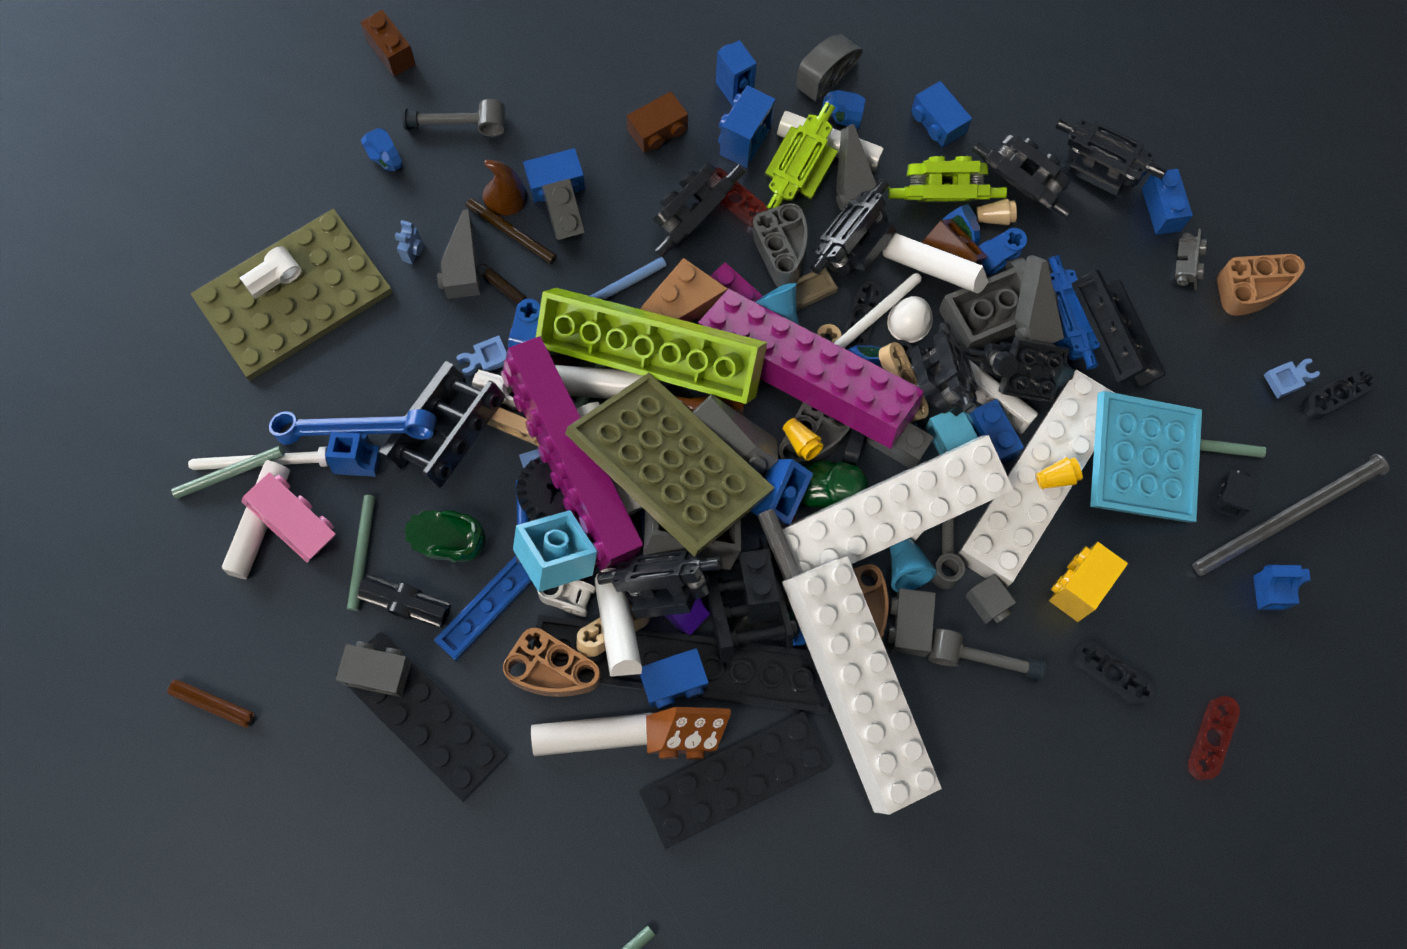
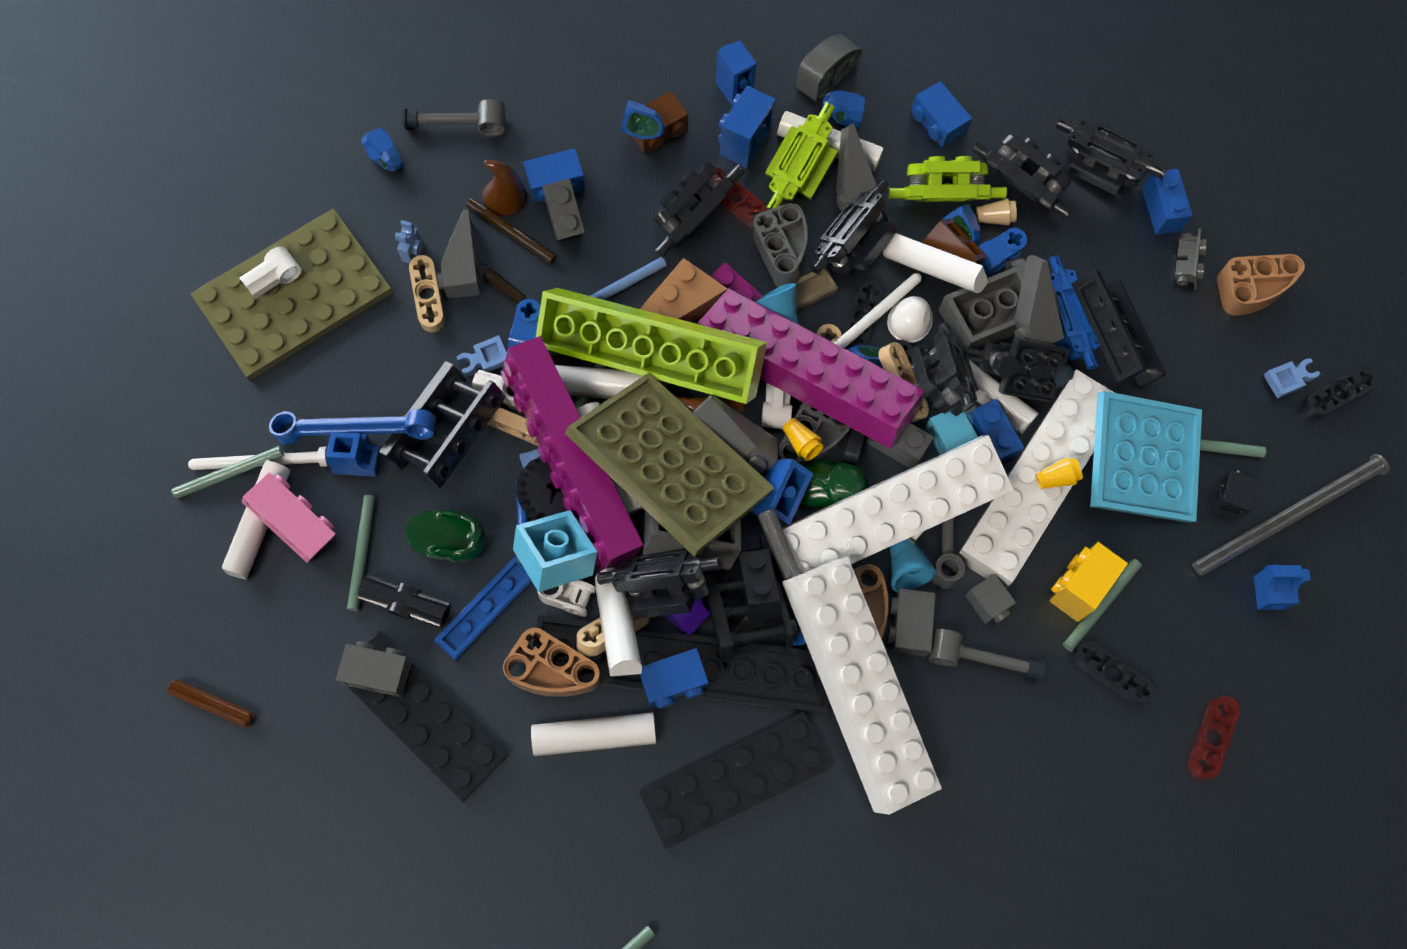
reddish brown brick [360,9,416,77] -> none
dark orange slope [646,707,731,760] -> none
none -> tan beam [409,255,445,332]
none -> rock [620,100,665,139]
none -> white piece [761,382,792,429]
none -> sand green bar [1062,559,1142,652]

